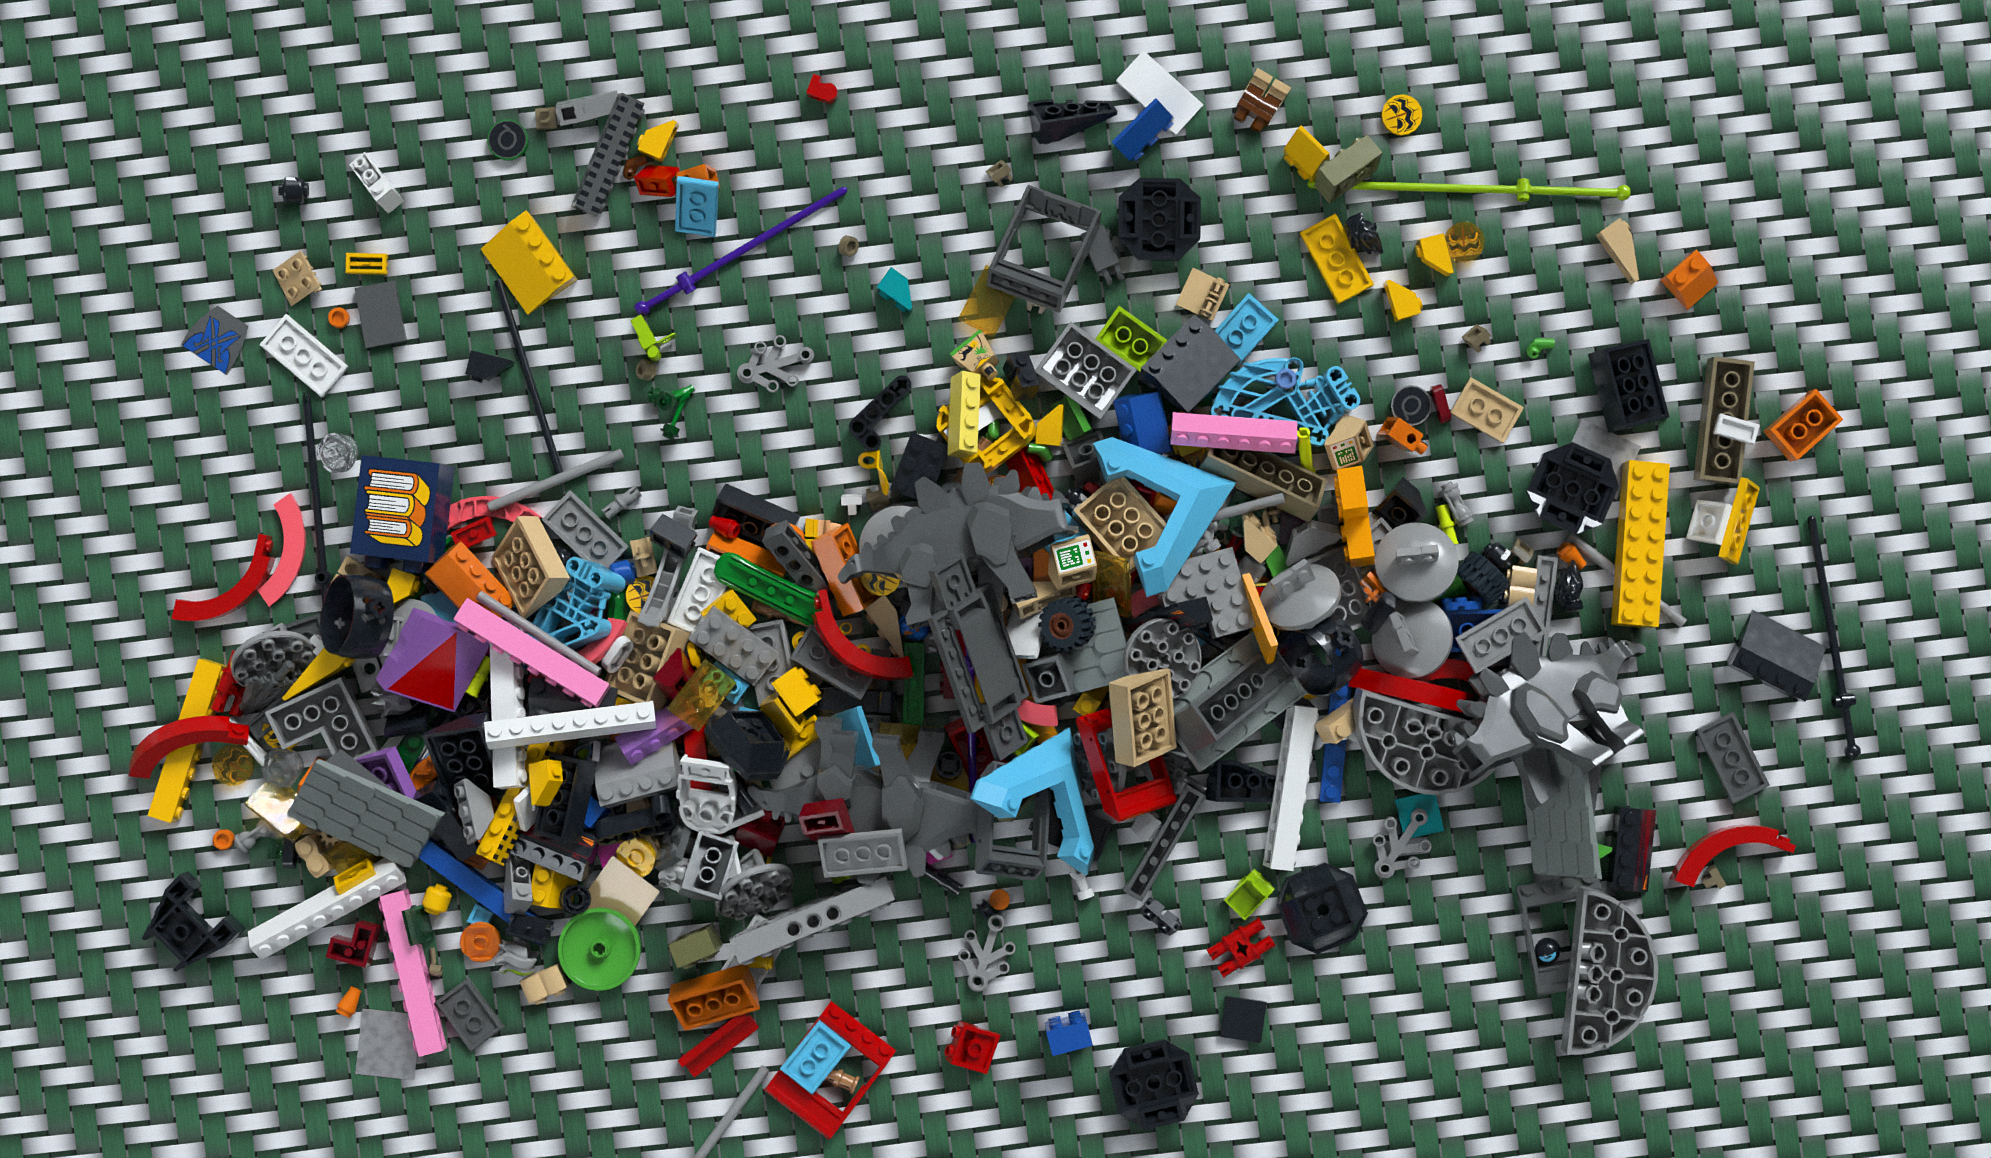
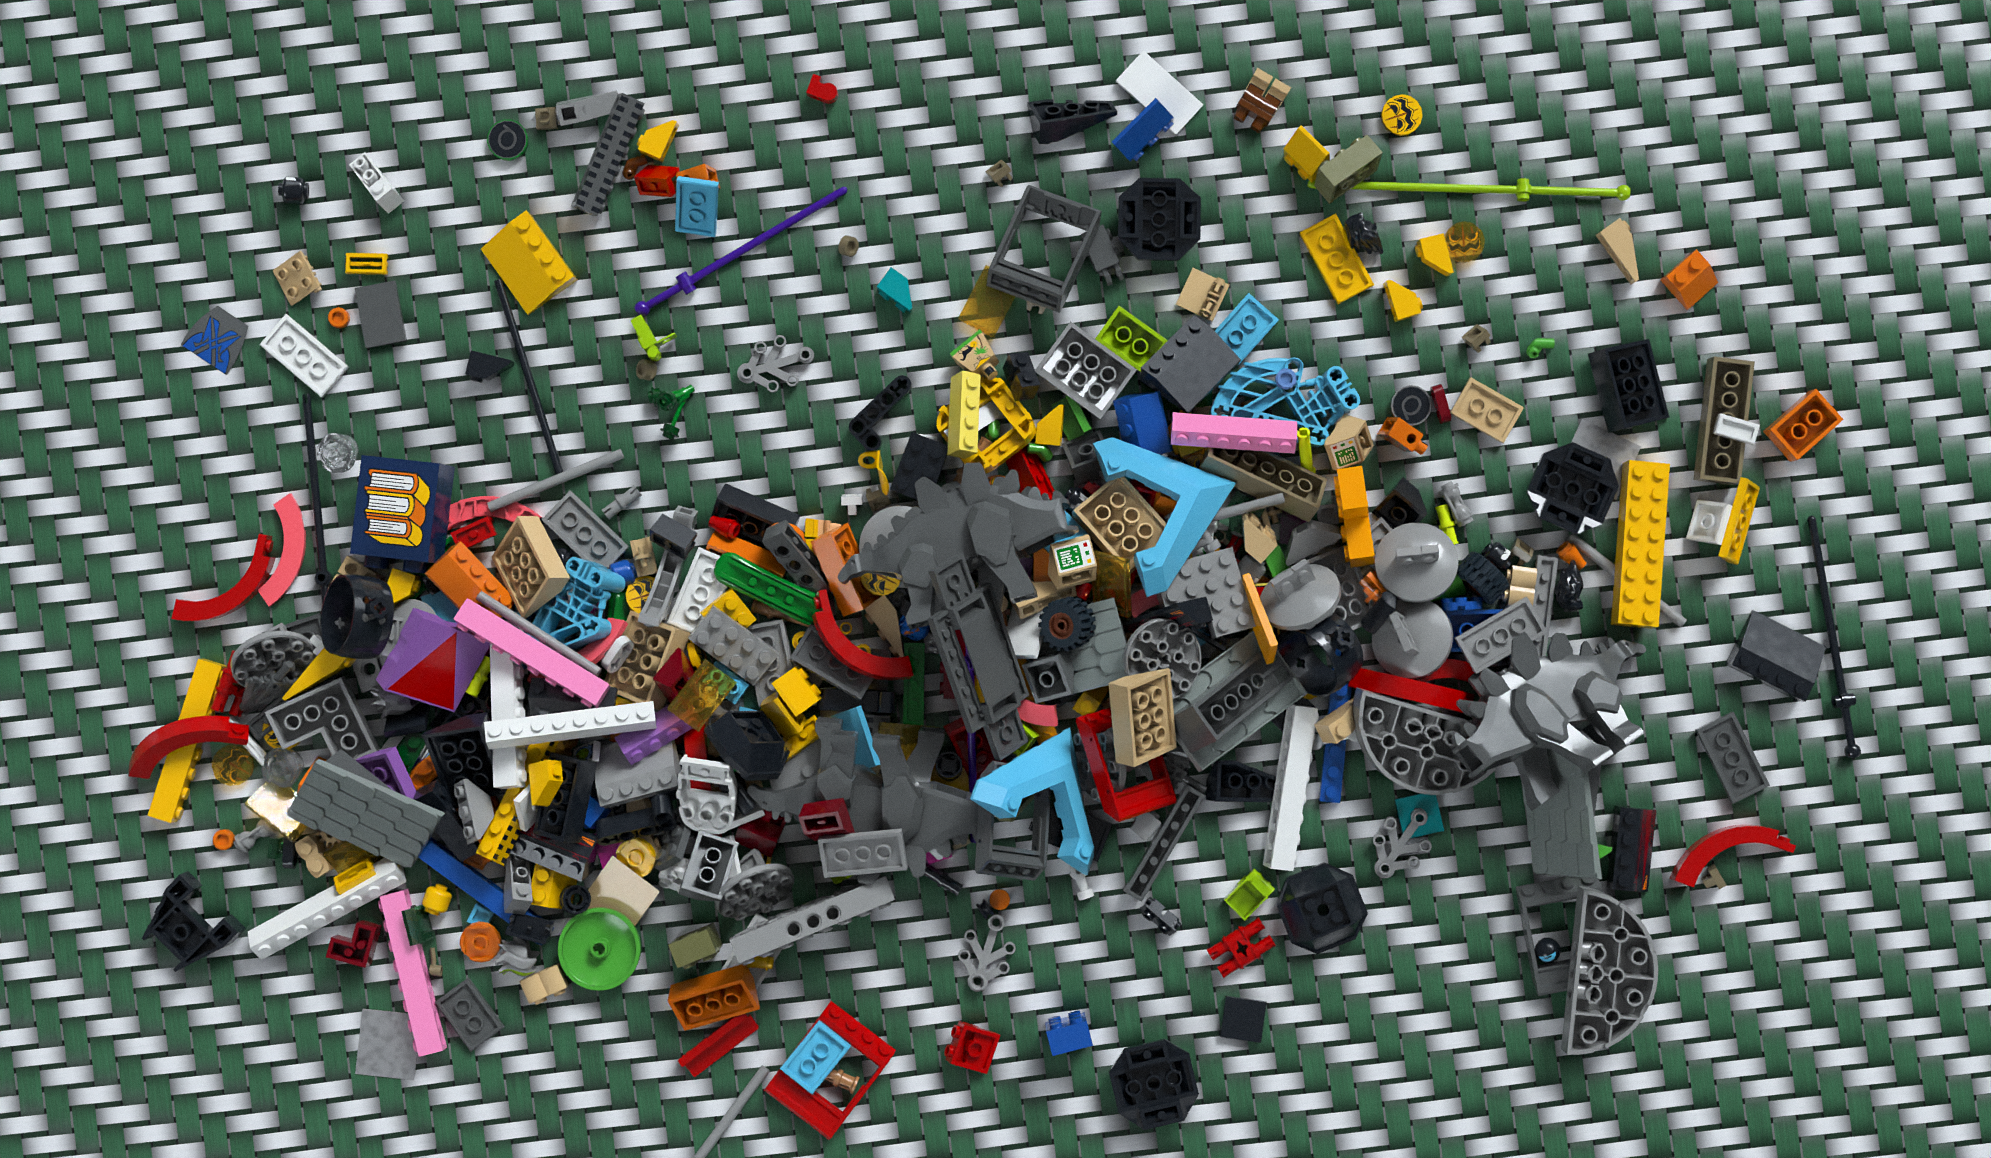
orange cone [336,986,362,1018] -> none

